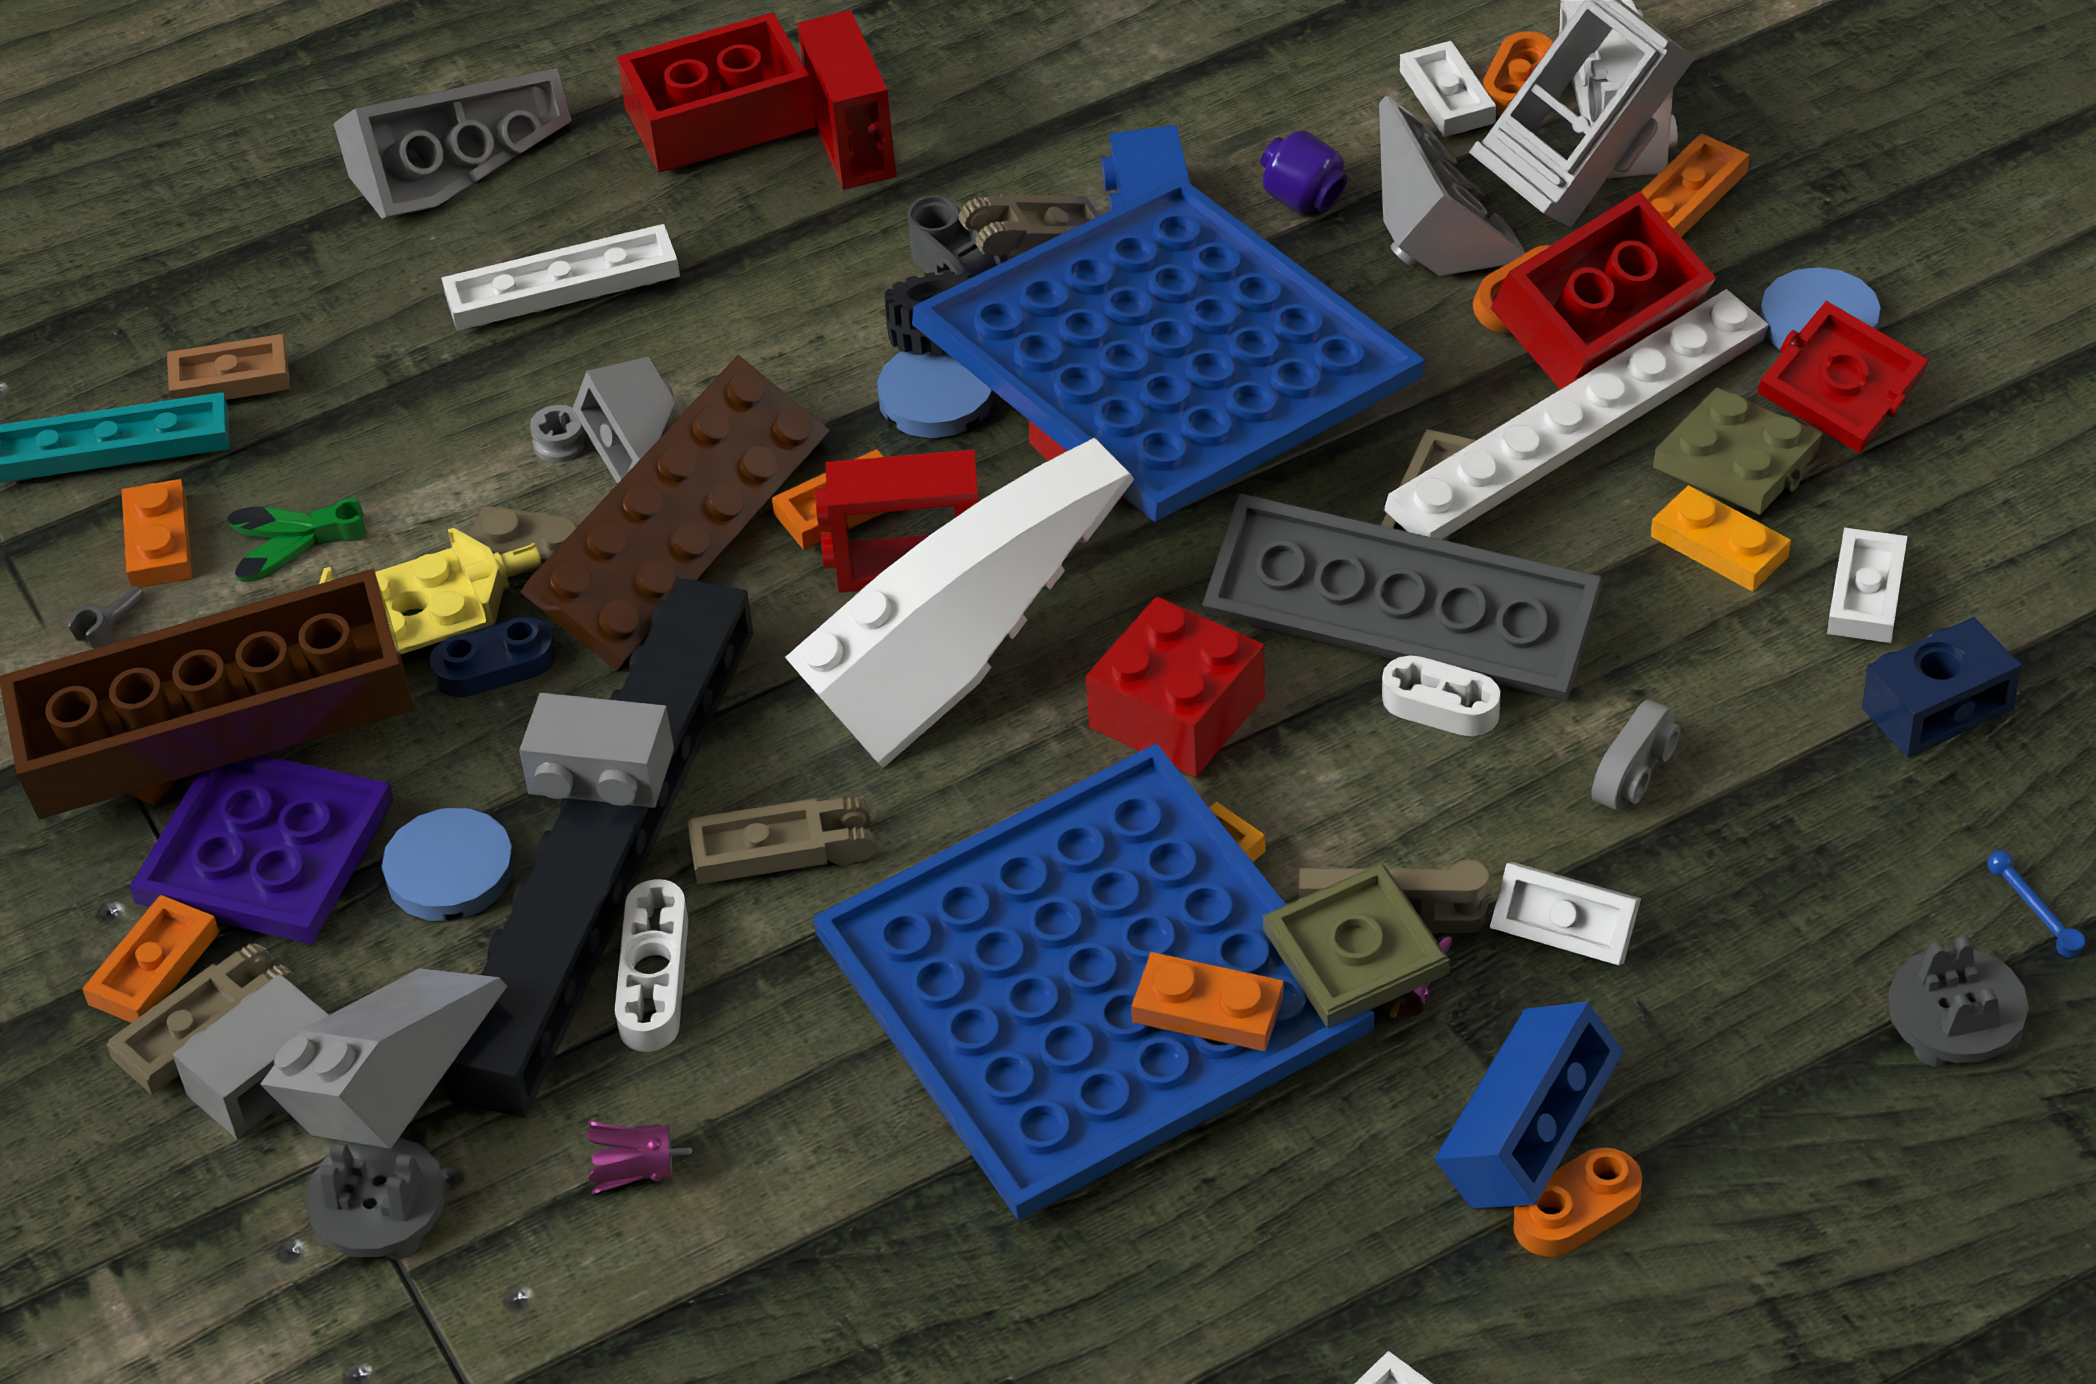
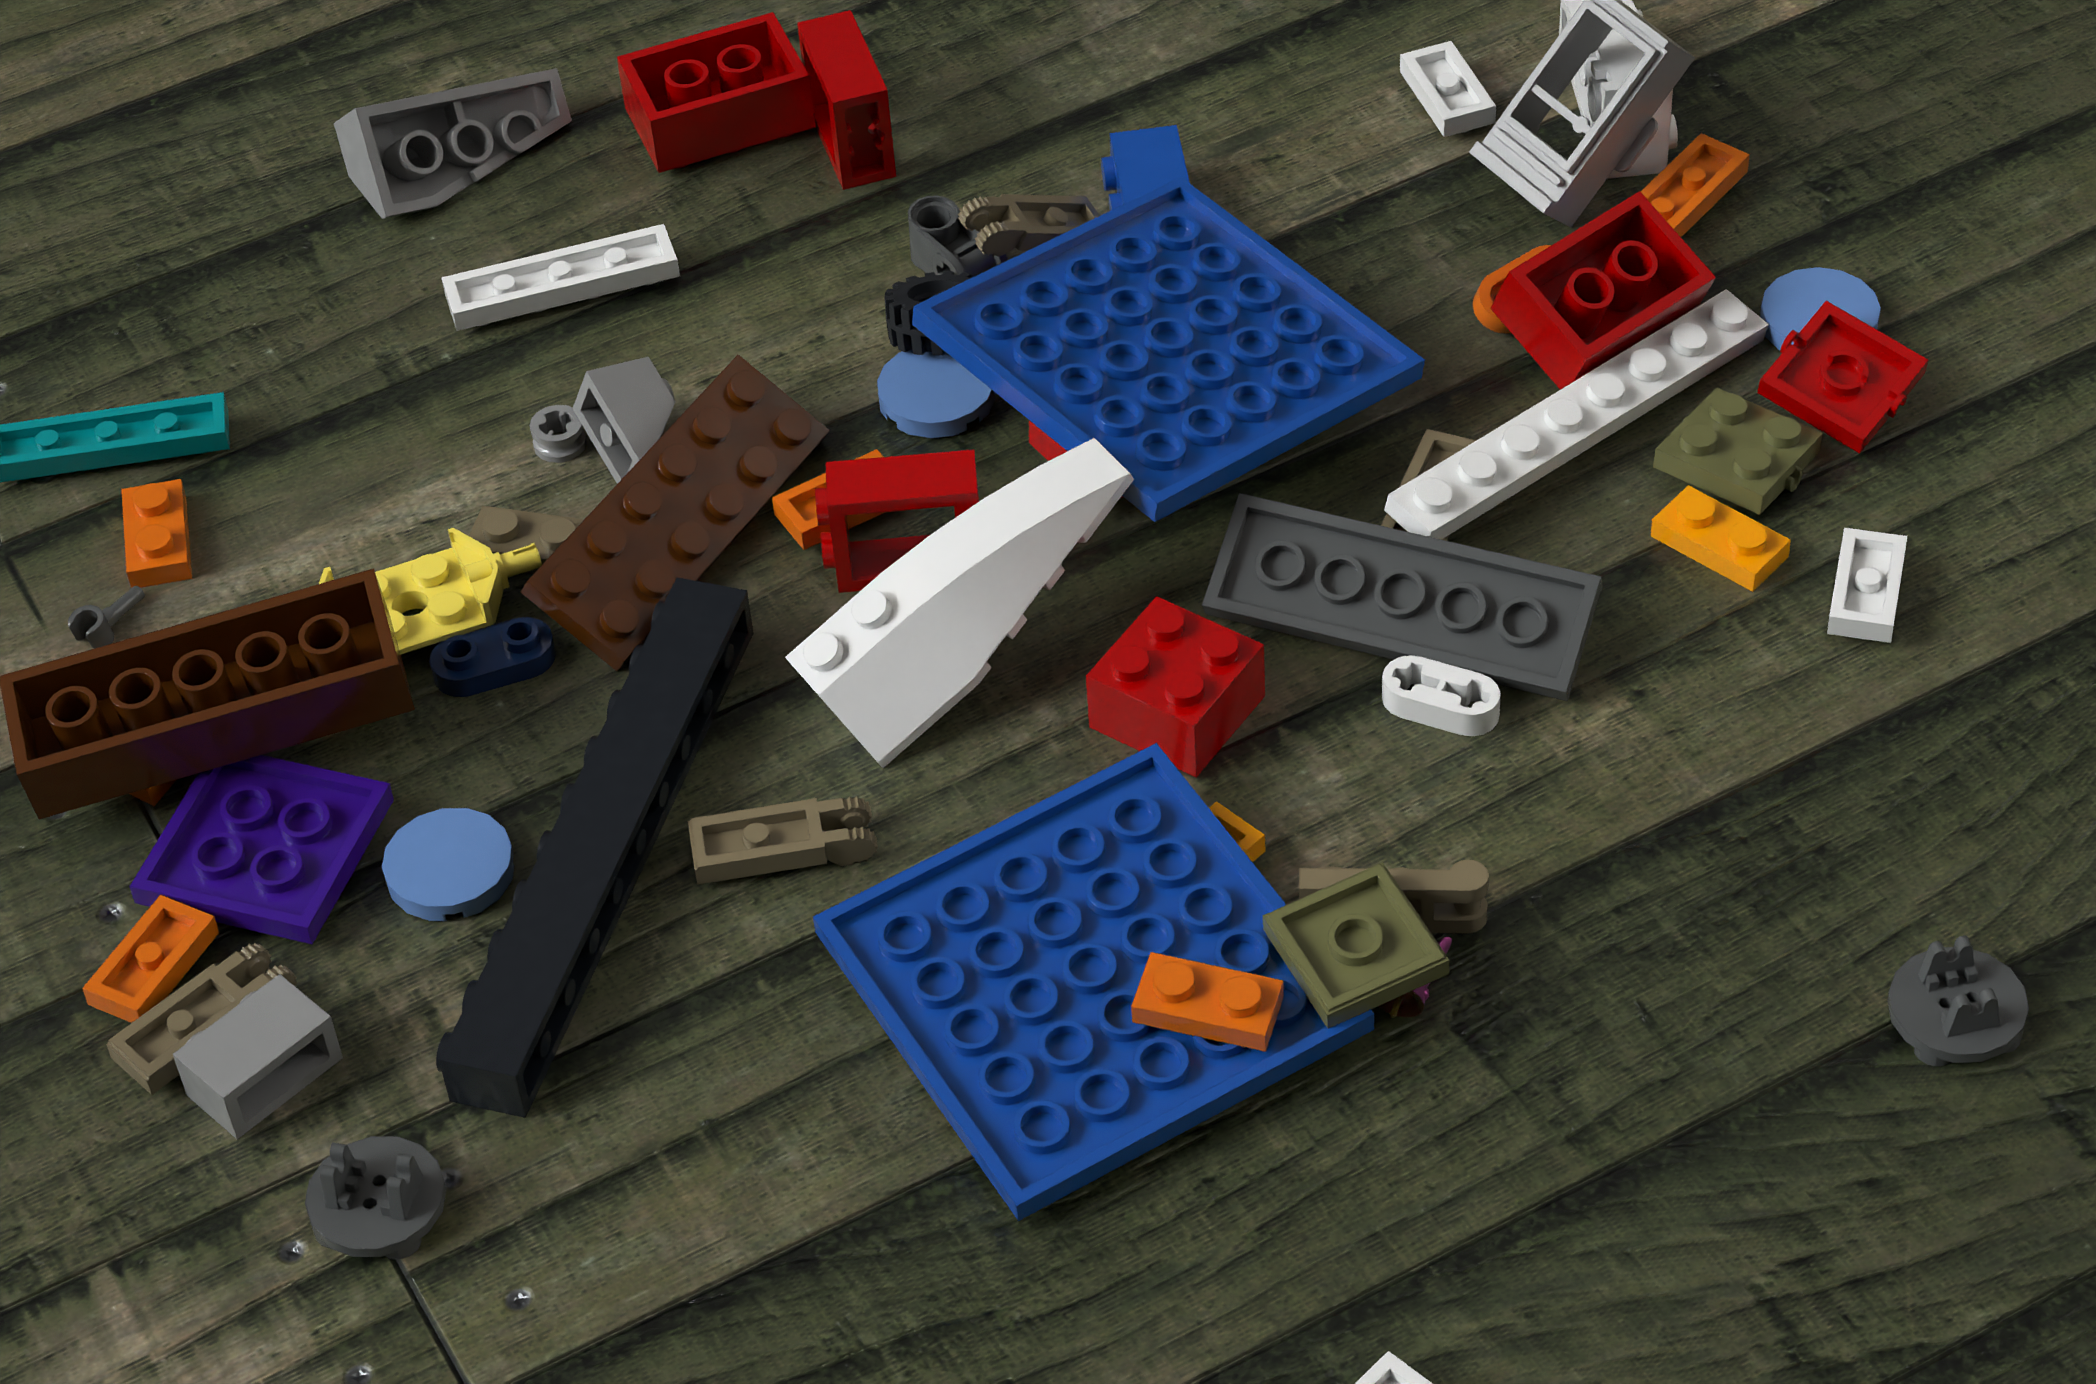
medium nougat plate [167,334,290,400] -> none
green piece [227,498,367,582] -> none
light grey slope [260,968,507,1149] -> none
light grey brick [519,693,674,808] -> none
flat silver piece [586,1121,692,1194] -> none
white beam [615,879,688,1052] -> none
dark purple head [1260,131,1348,216] -> none
light grey wedge [1379,95,1526,276] -> none
blue brick [1434,1002,1624,1209] -> none
orange plate [1483,31,1554,117] -> none
white plate [1490,862,1641,965] -> none
orange plate [1513,1148,1642,1257] -> none
light grey plate [1592,699,1681,811] -> none
dark blue brick [1862,617,2022,758] -> none
blue hinge [1987,850,2085,958] -> none

